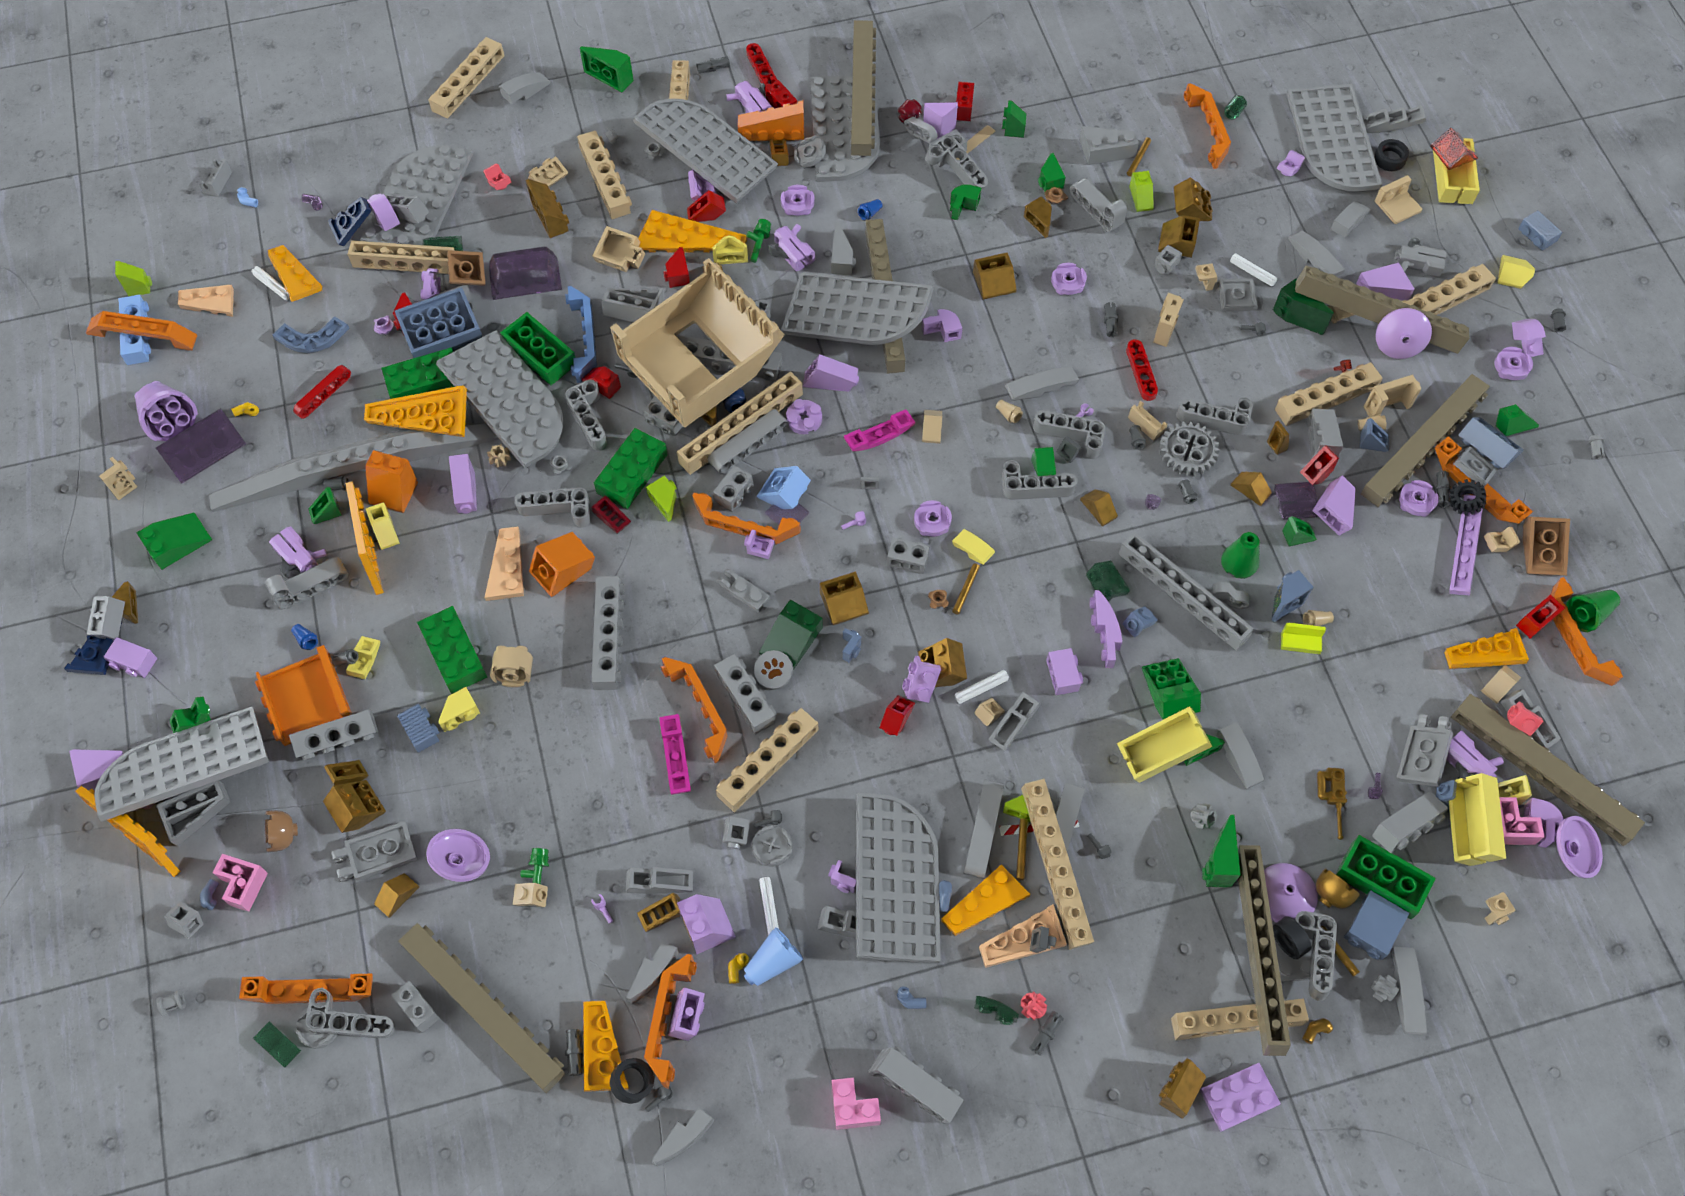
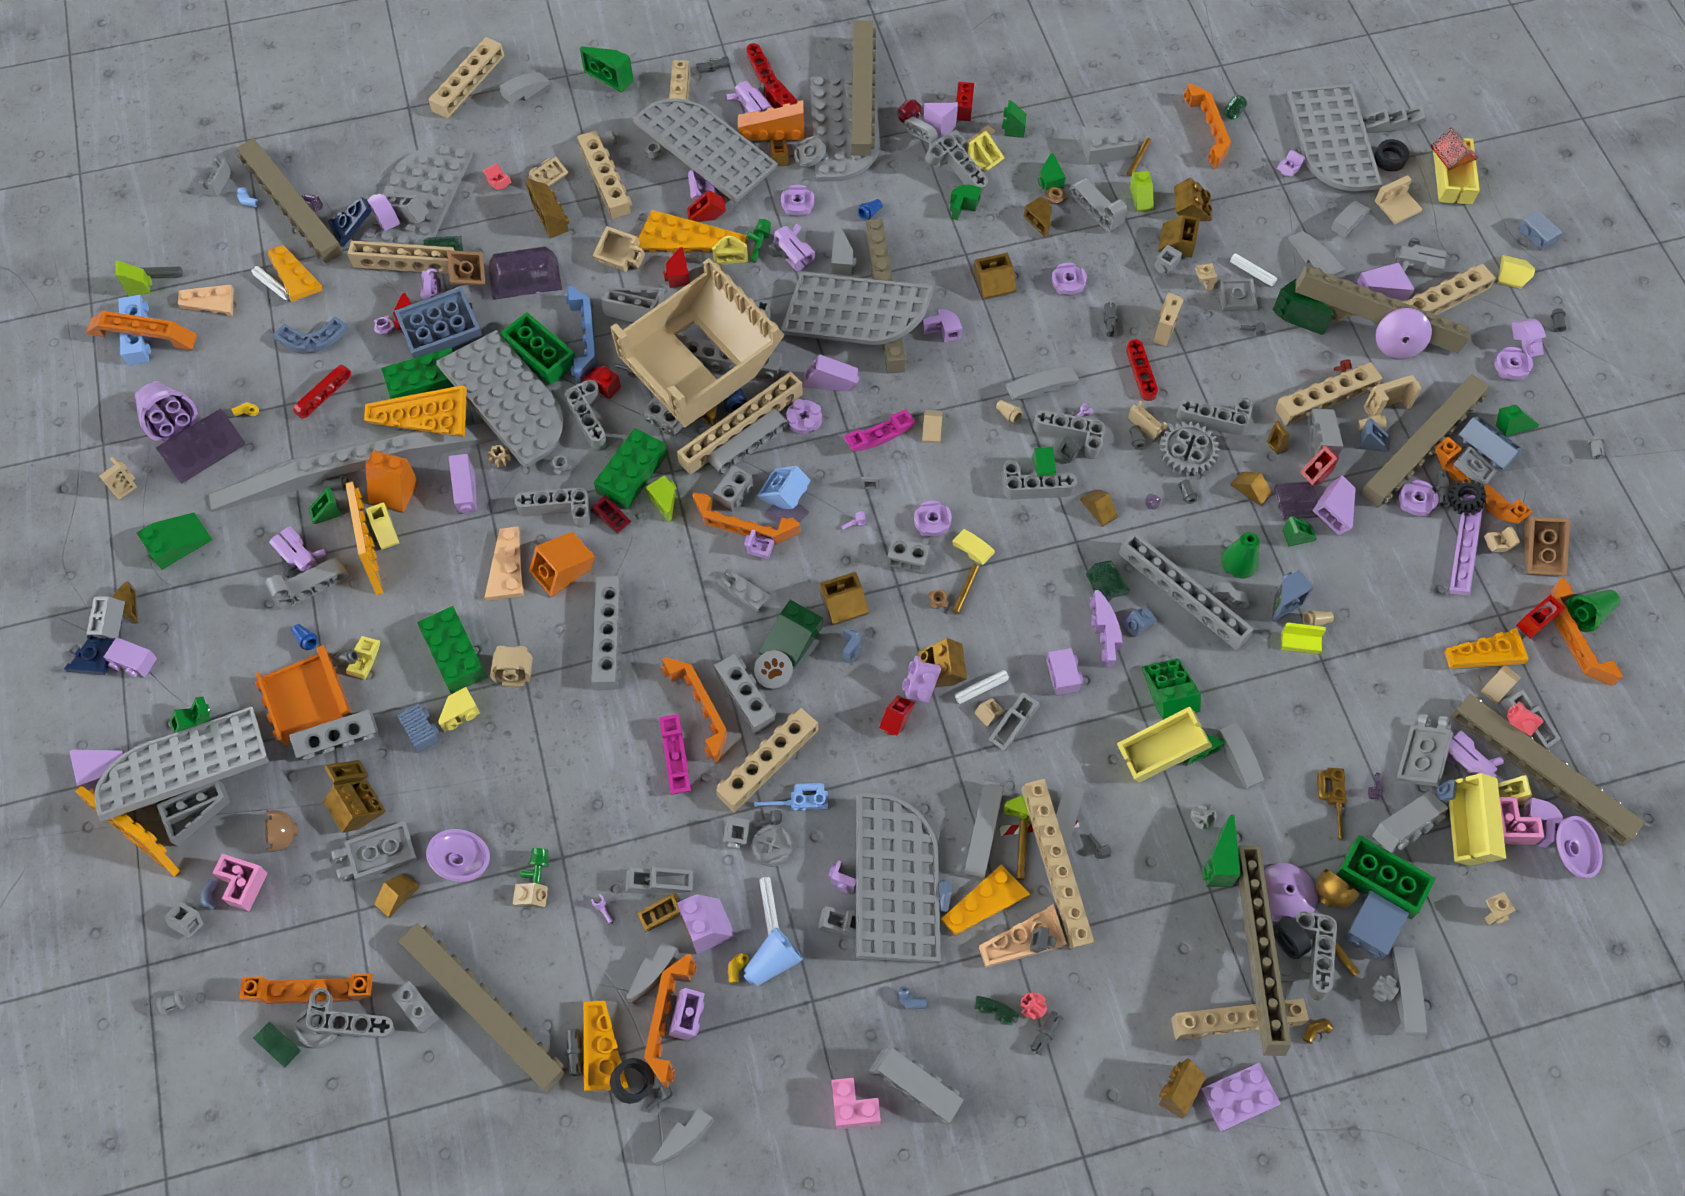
none -> dark grey axle [139,266,183,278]
none -> dark tan brick [236,138,343,263]
none -> light blue piece [754,783,828,811]
none -> light yellow slope [968,131,1005,171]

